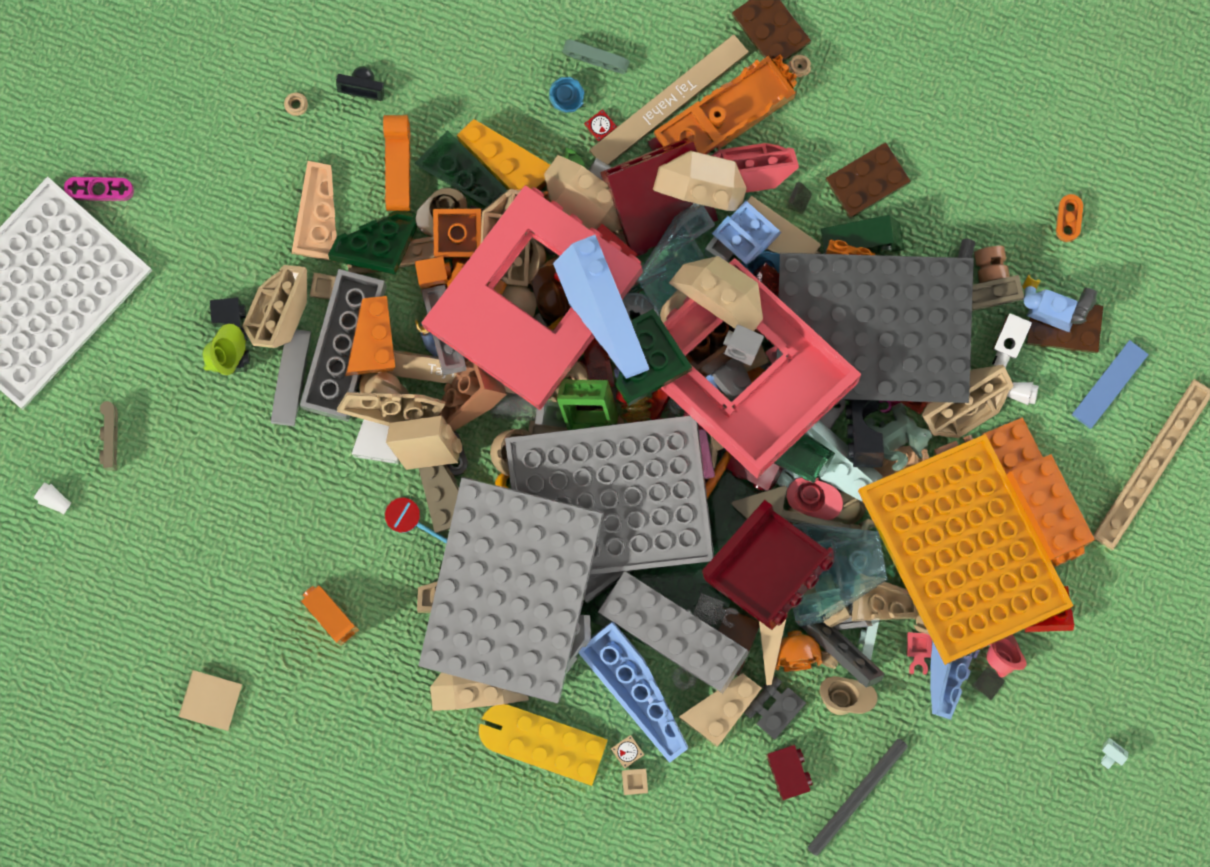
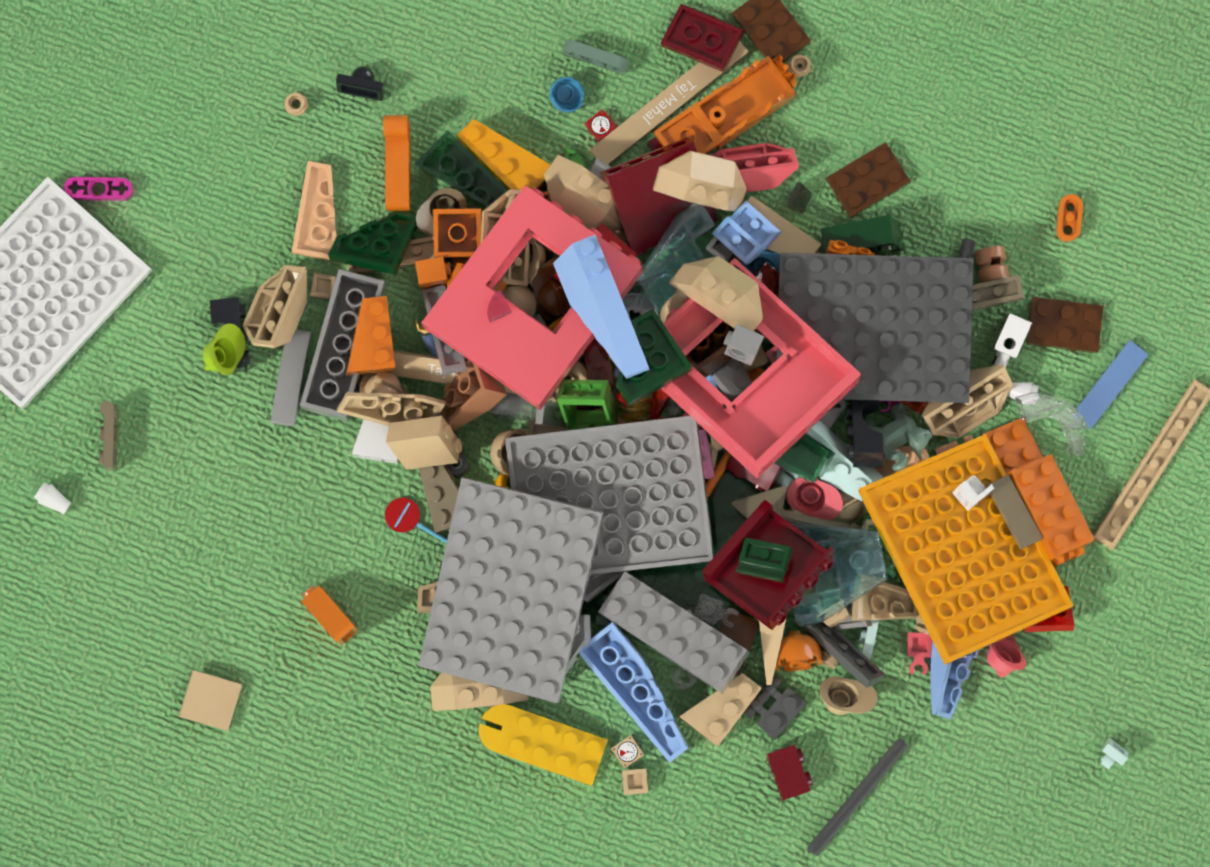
clear smoke slope [972,666,1005,700] -> none
light blue torso [1022,275,1098,332] -> none
none -> clear pink tile [487,290,512,323]
none -> dark red tile [660,4,744,72]
none -> dark green plate [736,538,793,583]
none -> white panel [952,475,994,511]
none -> dark tan tile [986,475,1043,550]
none -> clear arch [1015,392,1088,457]

